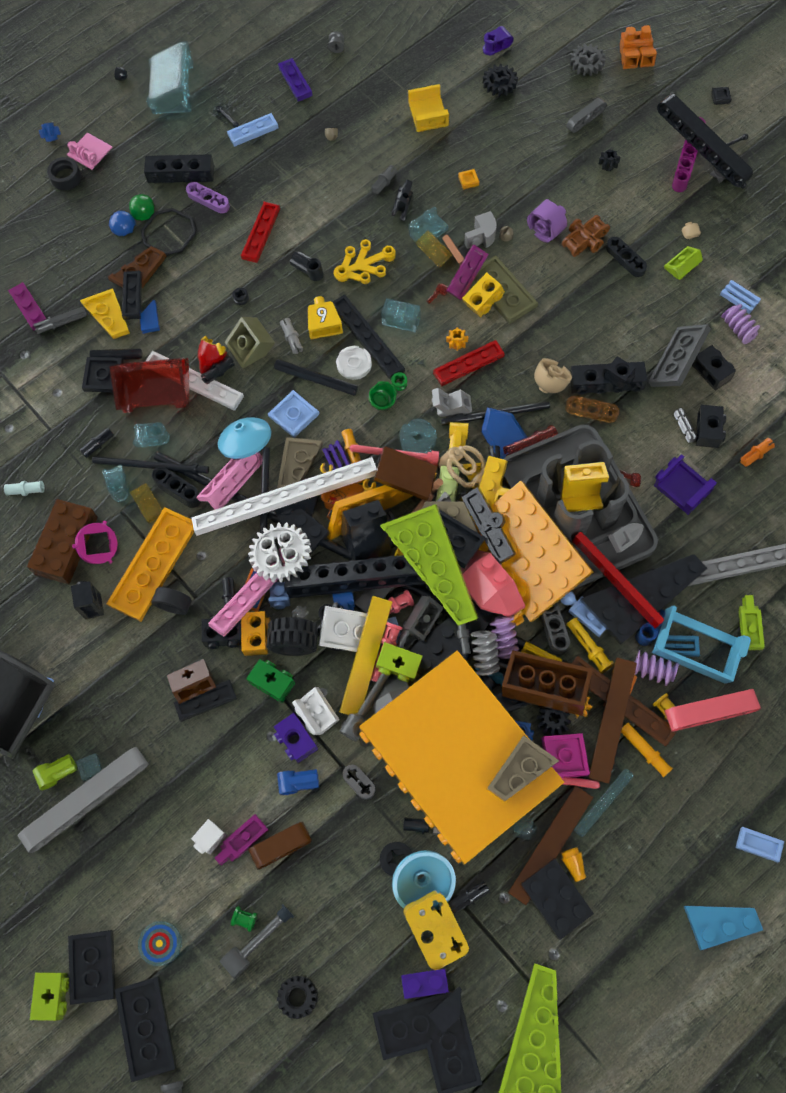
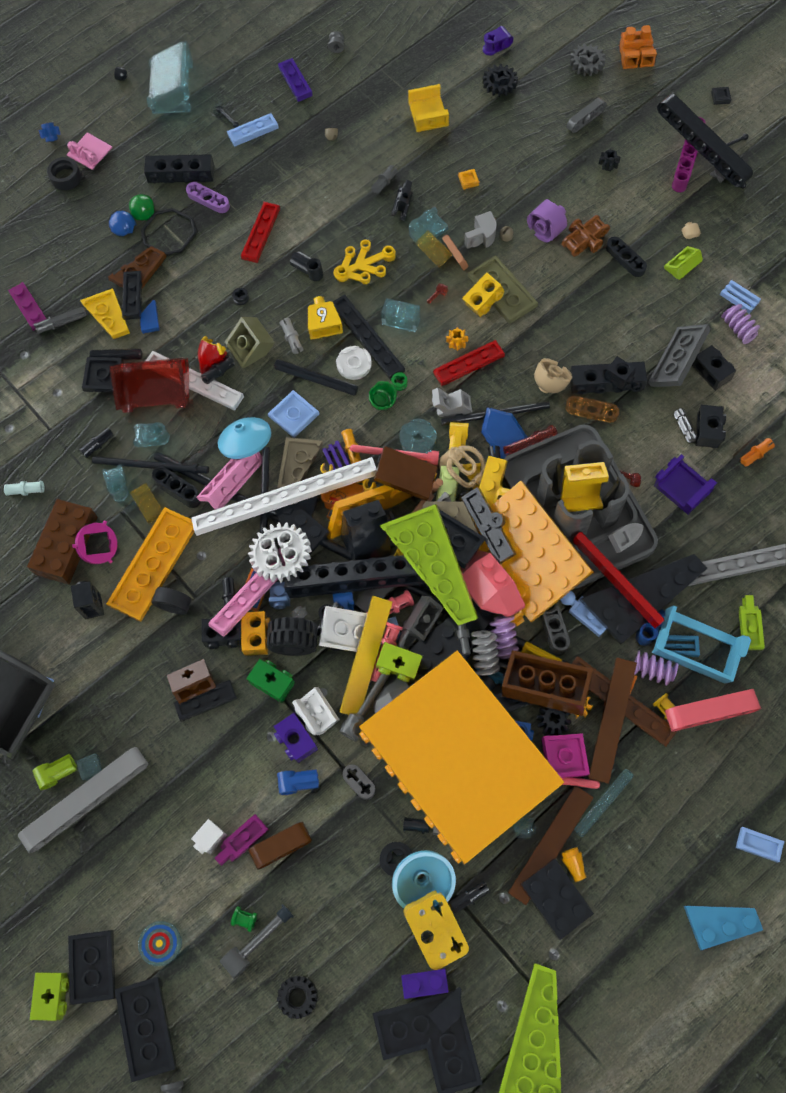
magenta plate [446,245,489,300] -> none
dark tan wing [487,736,559,802] -> none
yellow pin [567,617,615,674] -> none
light orange pin [621,722,673,778] -> none

